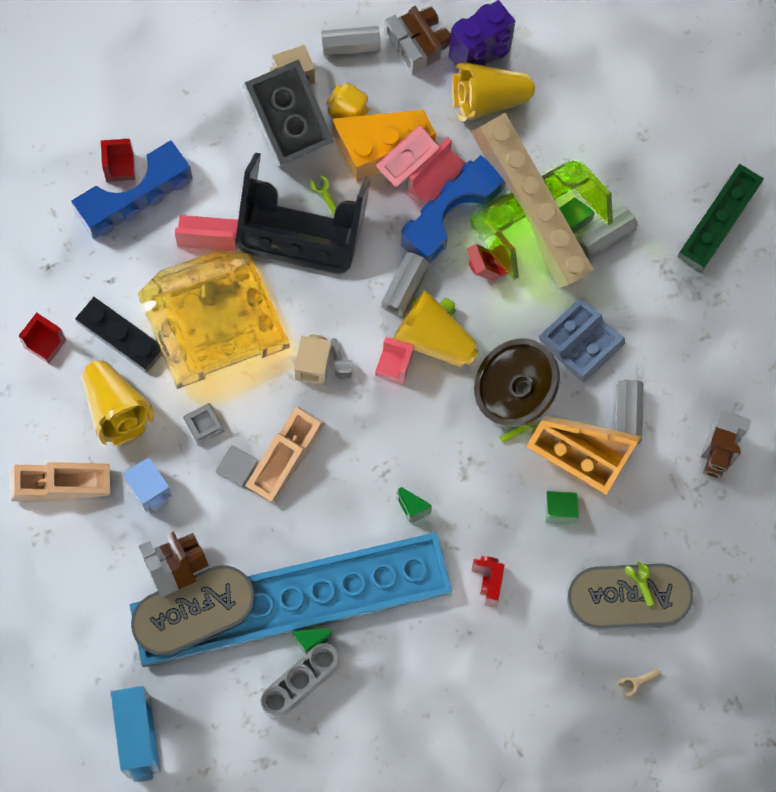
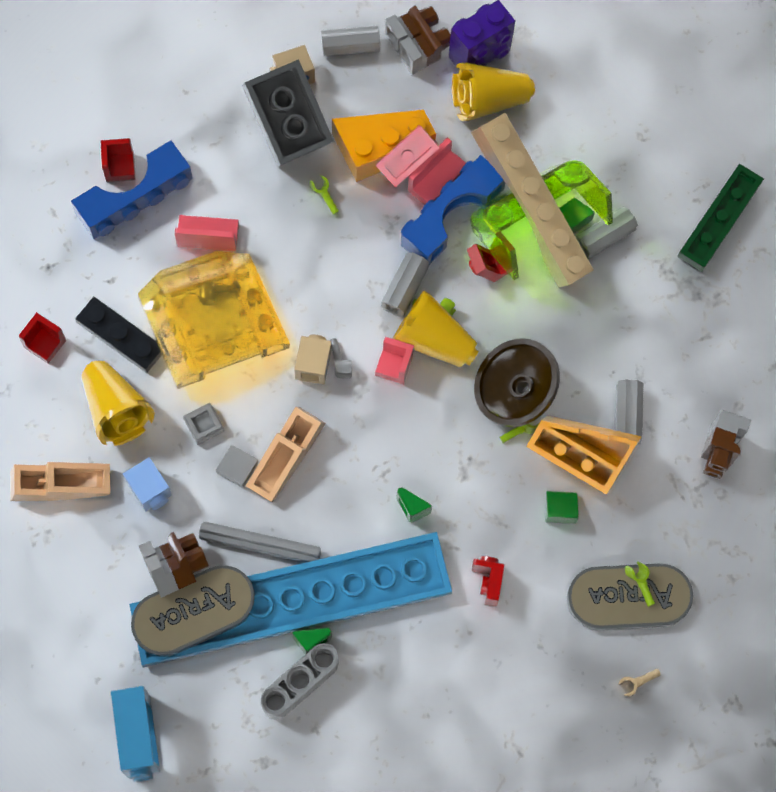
black windscreen [236,152,371,274] -> none
yellow head [325,82,370,118] -> none
sand blue slope [539,298,625,382] -> none
none -> light grey axle [199,522,321,563]

